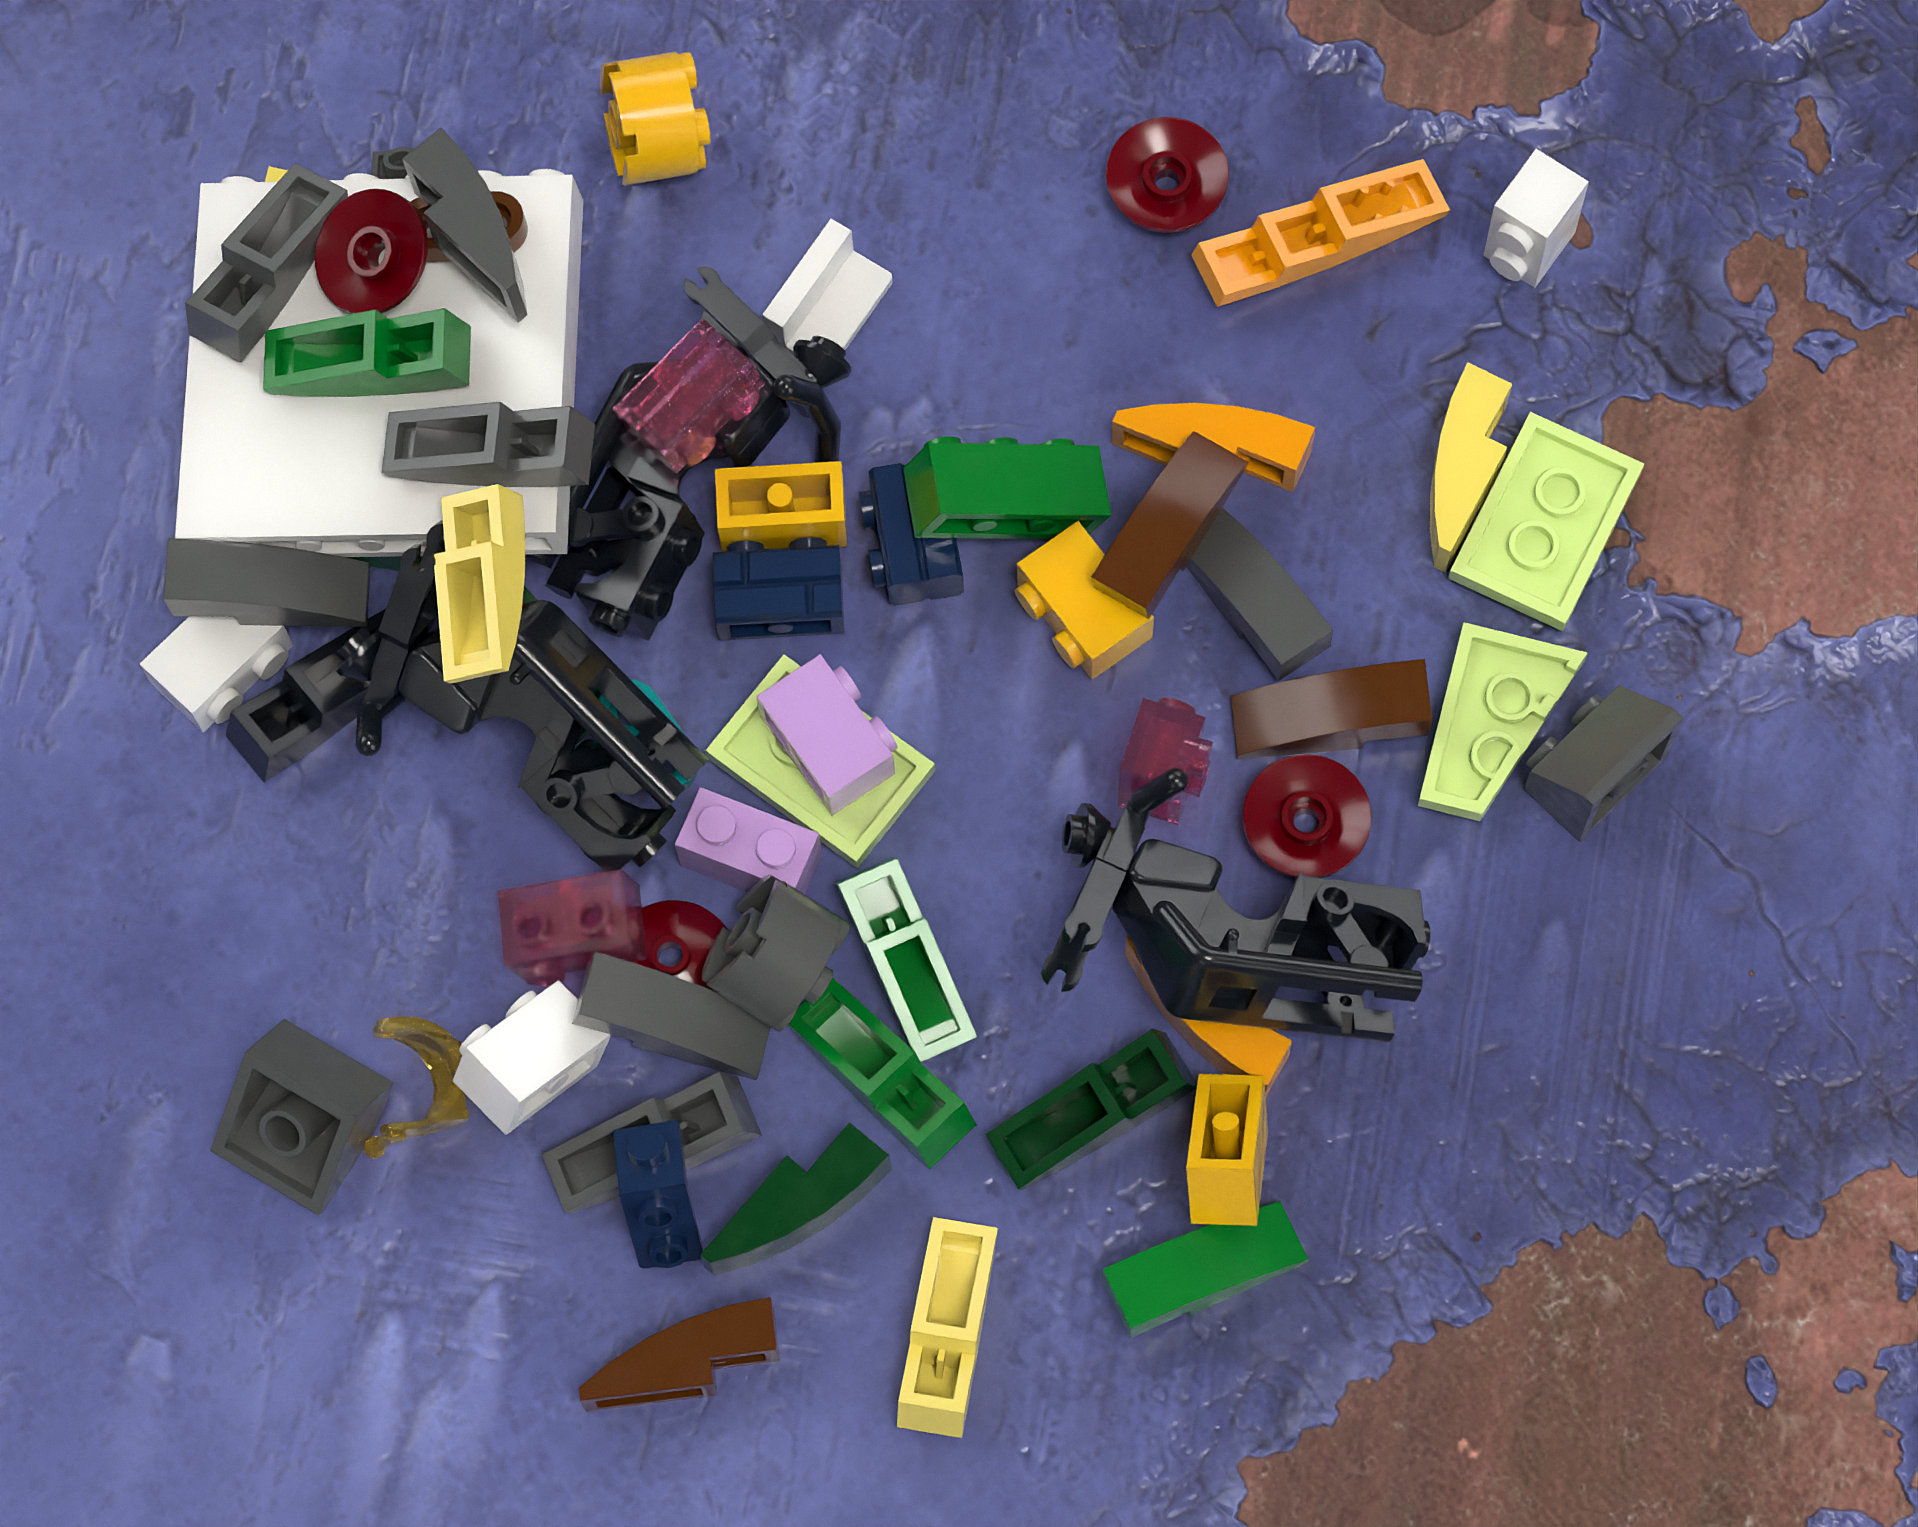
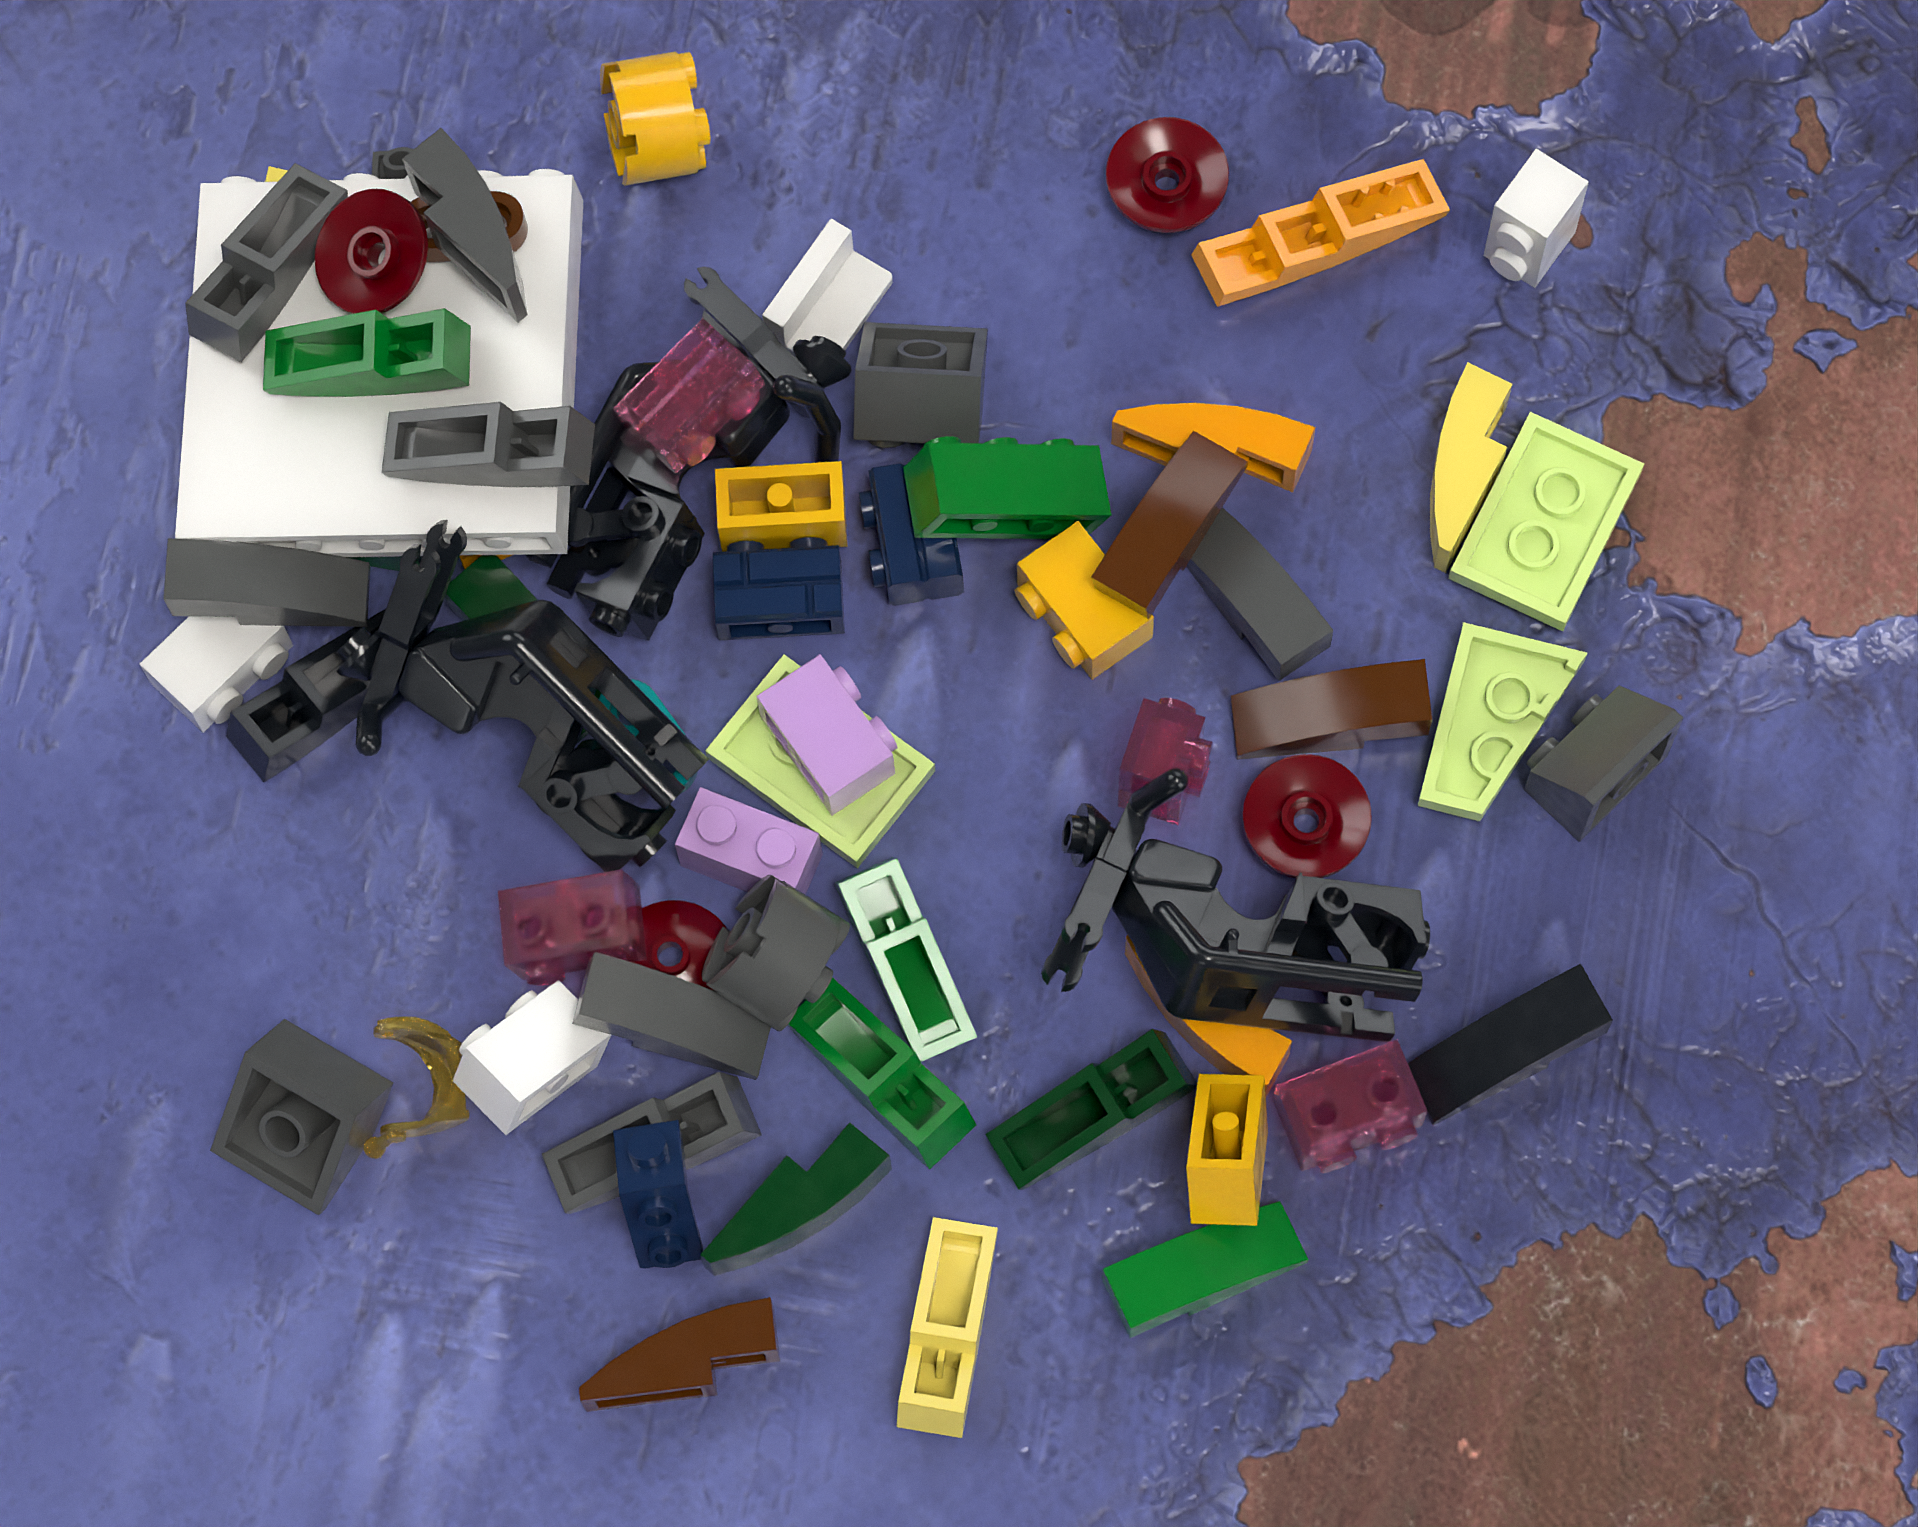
light yellow slope [434,484,525,684] -> none
none -> dark grey slope [853,322,988,448]
none -> clear pink brick [1273,1040,1427,1173]
none -> black slope [1402,964,1613,1126]

